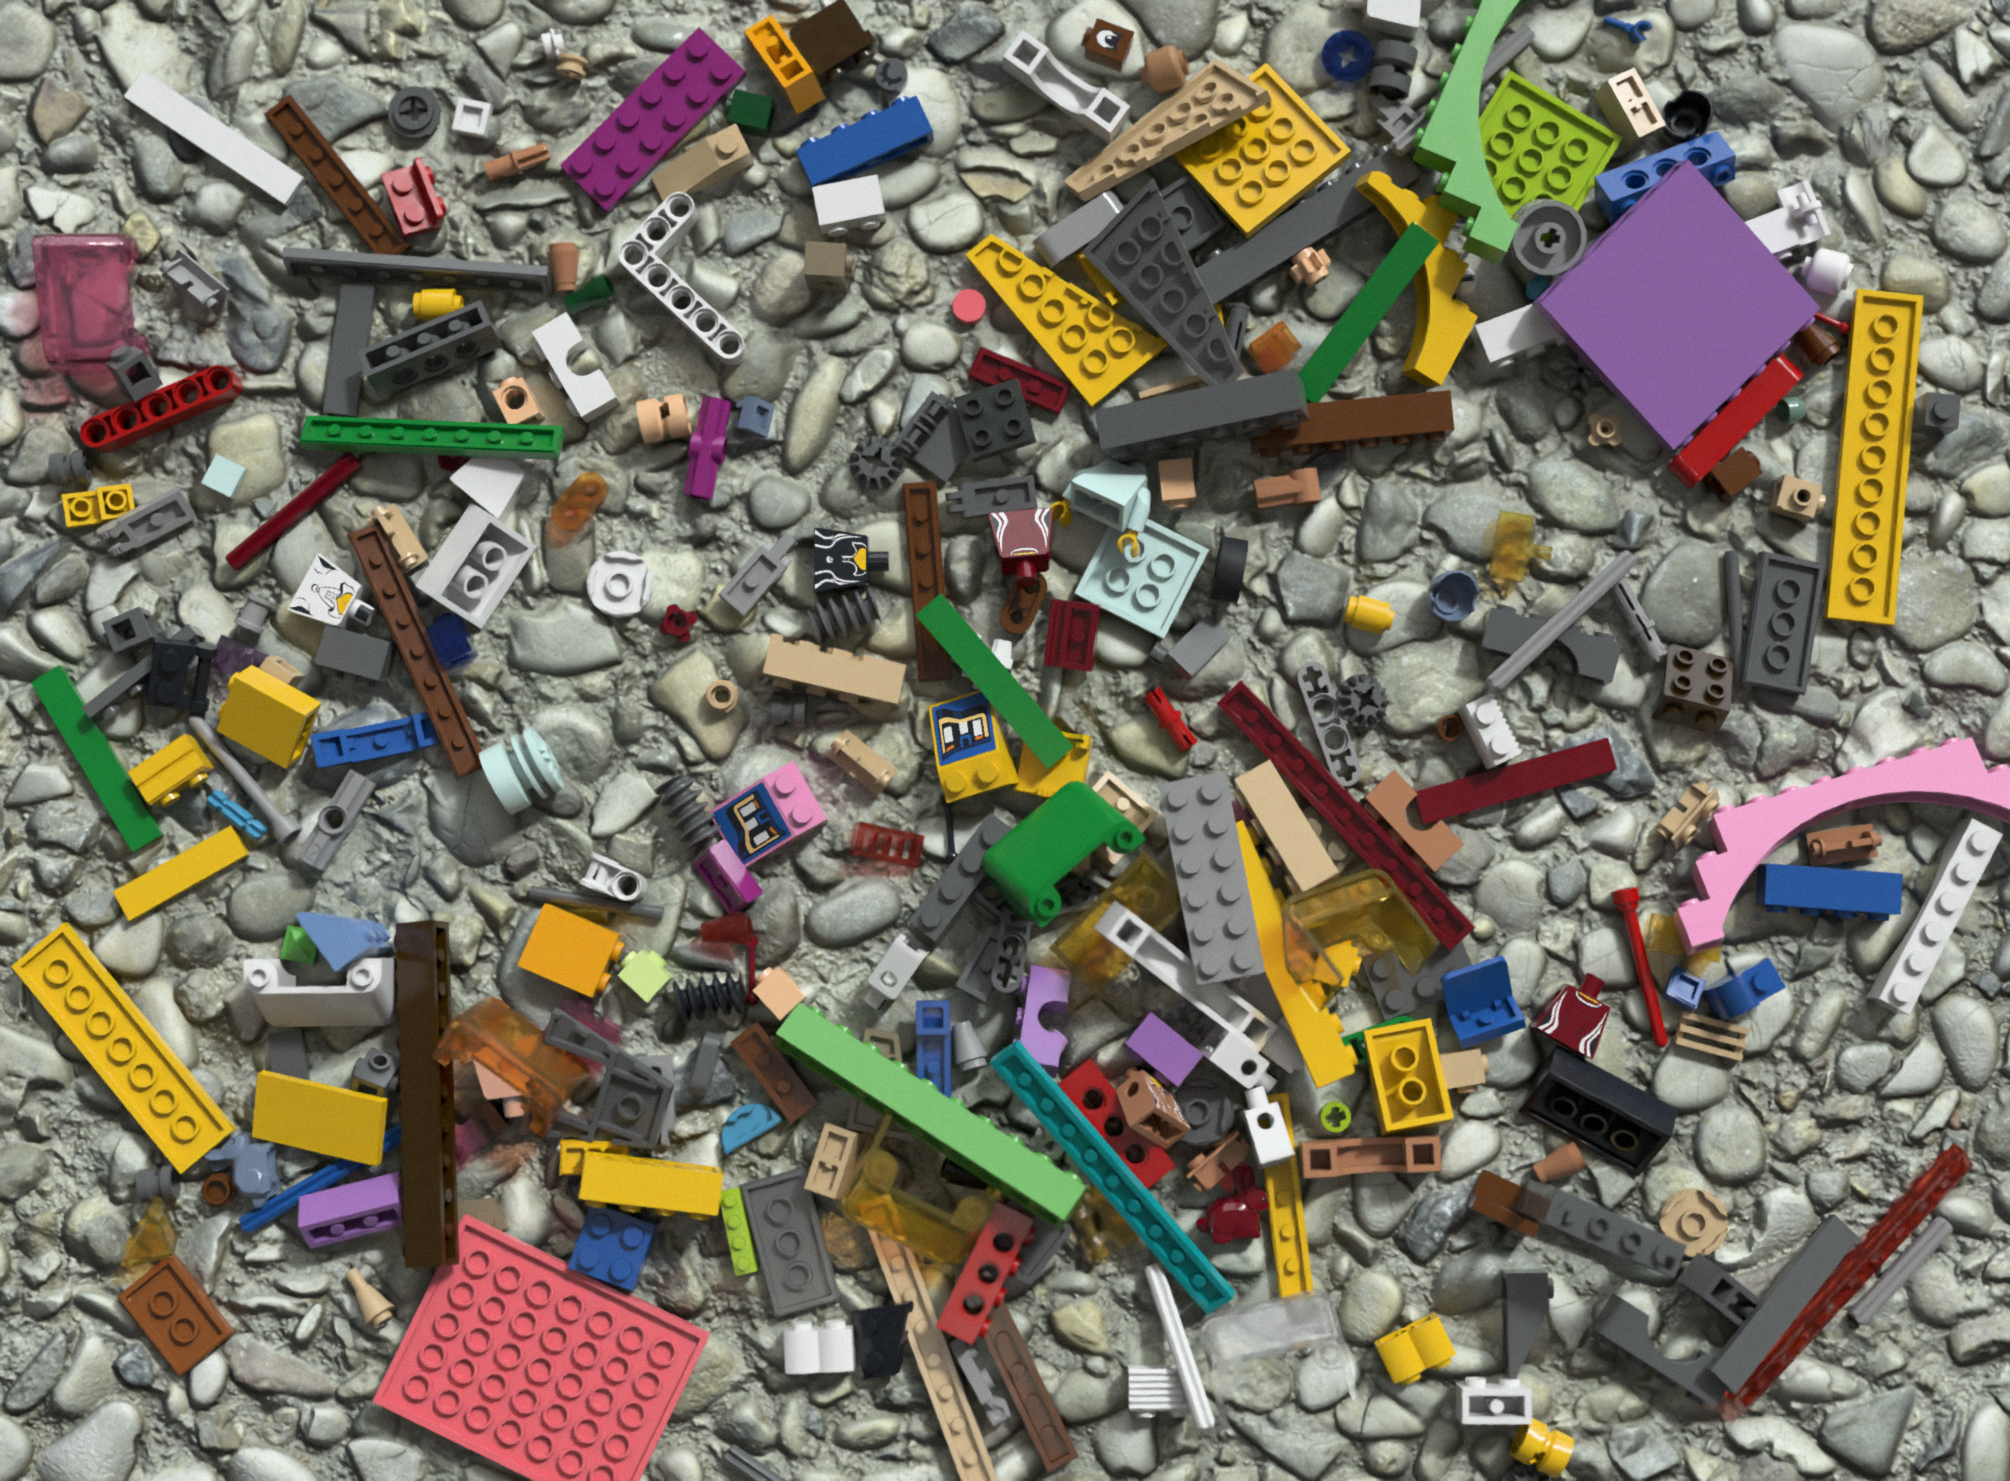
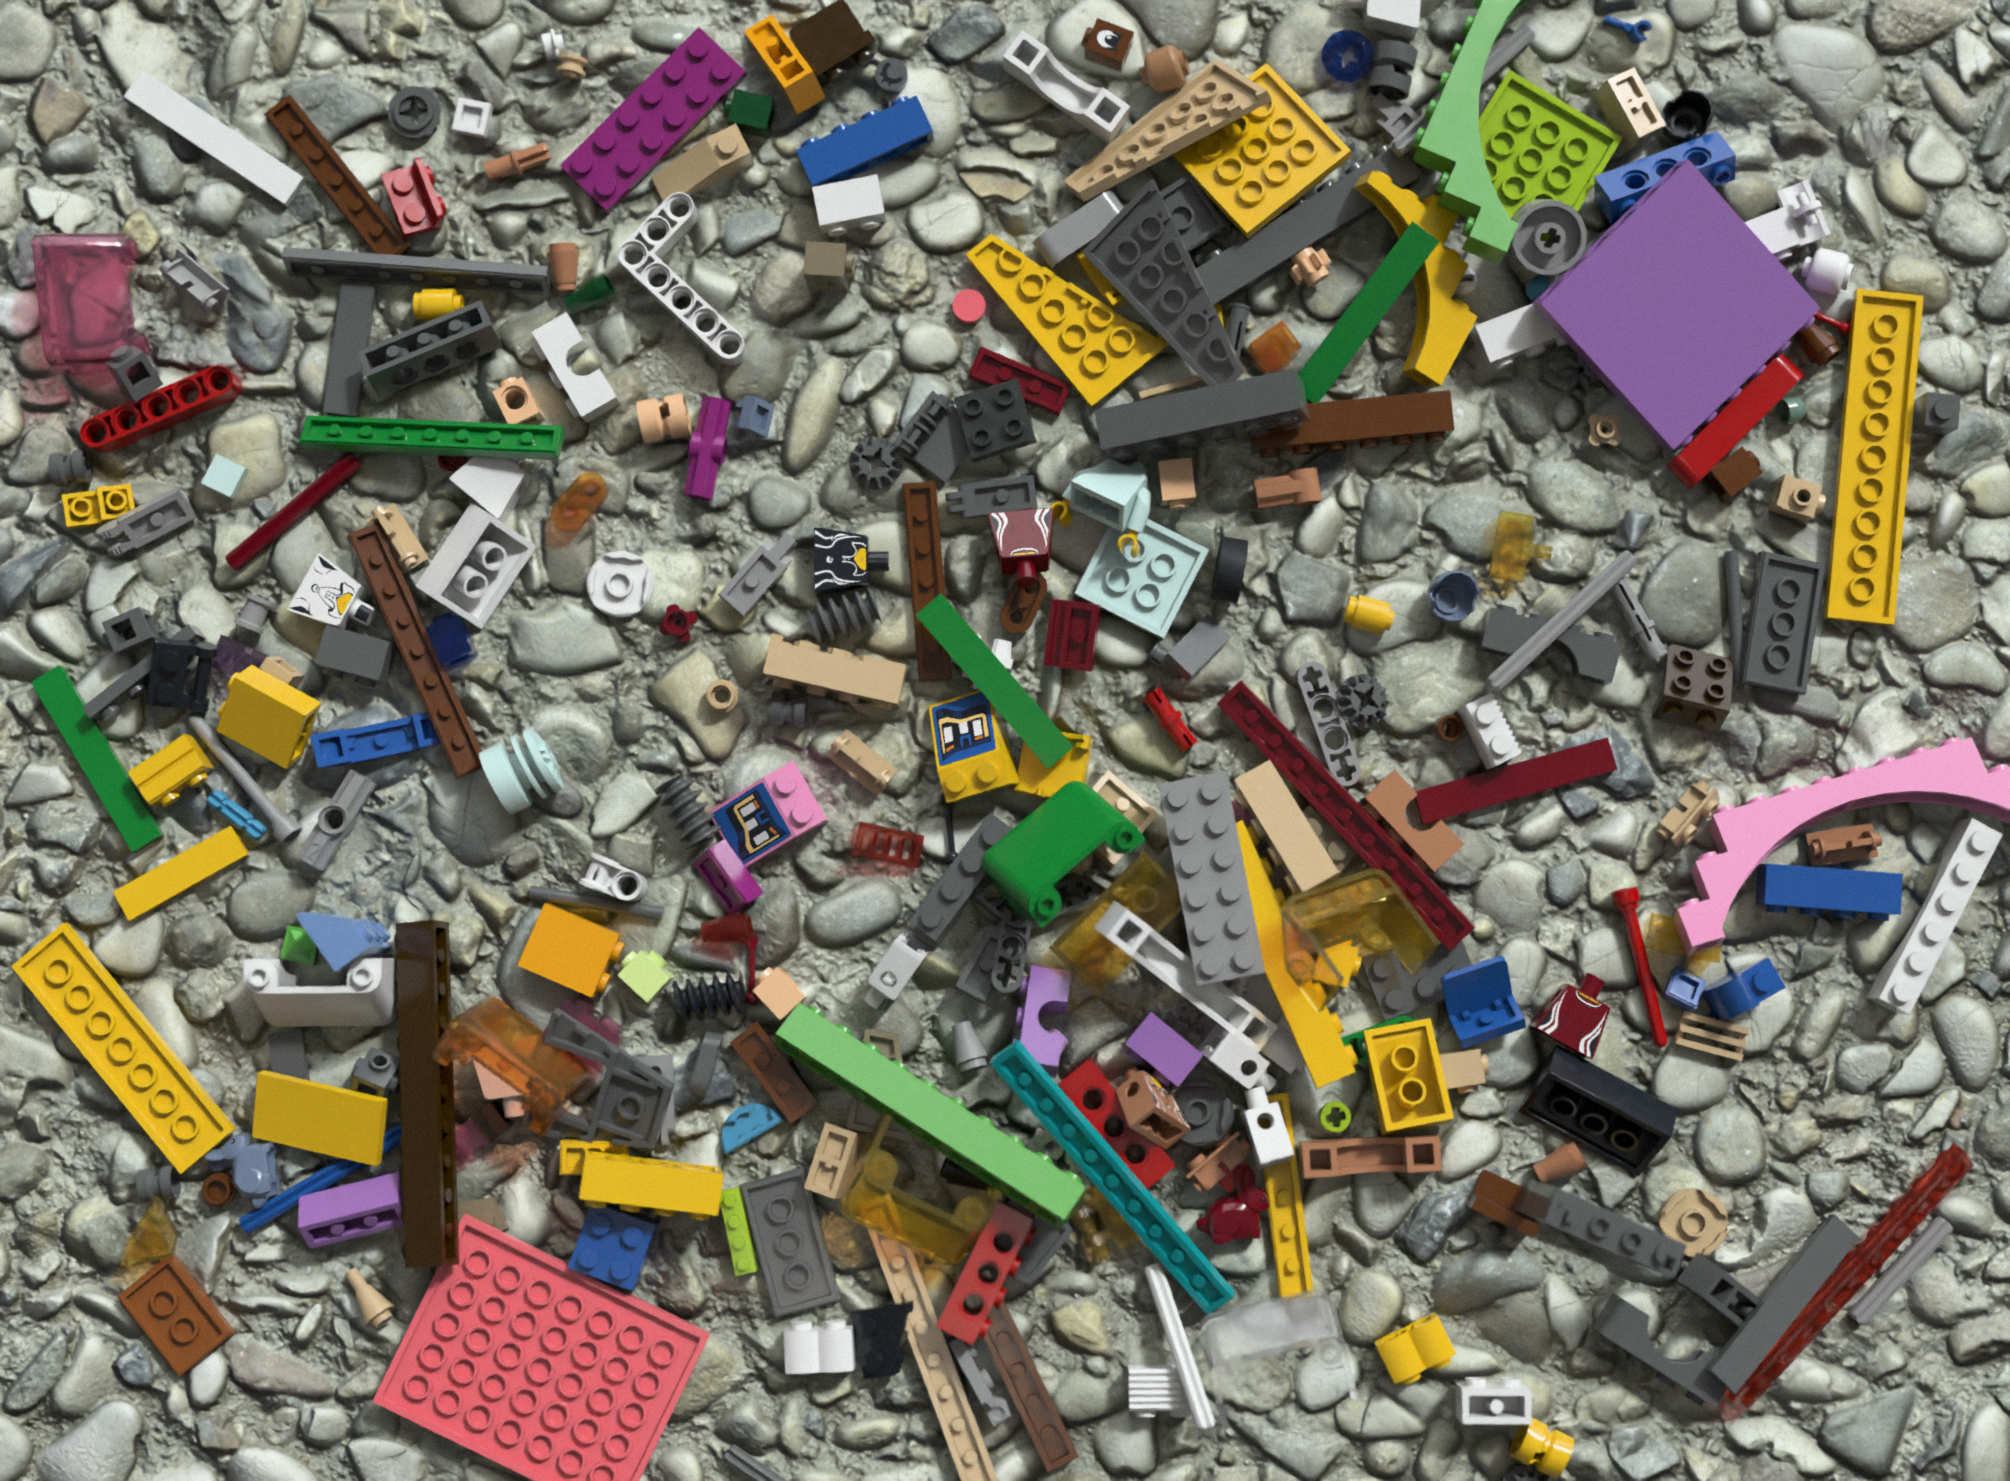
blue slope [916,1000,951,1098] -> none
dark grey slope [1501,1269,1554,1378] -> none

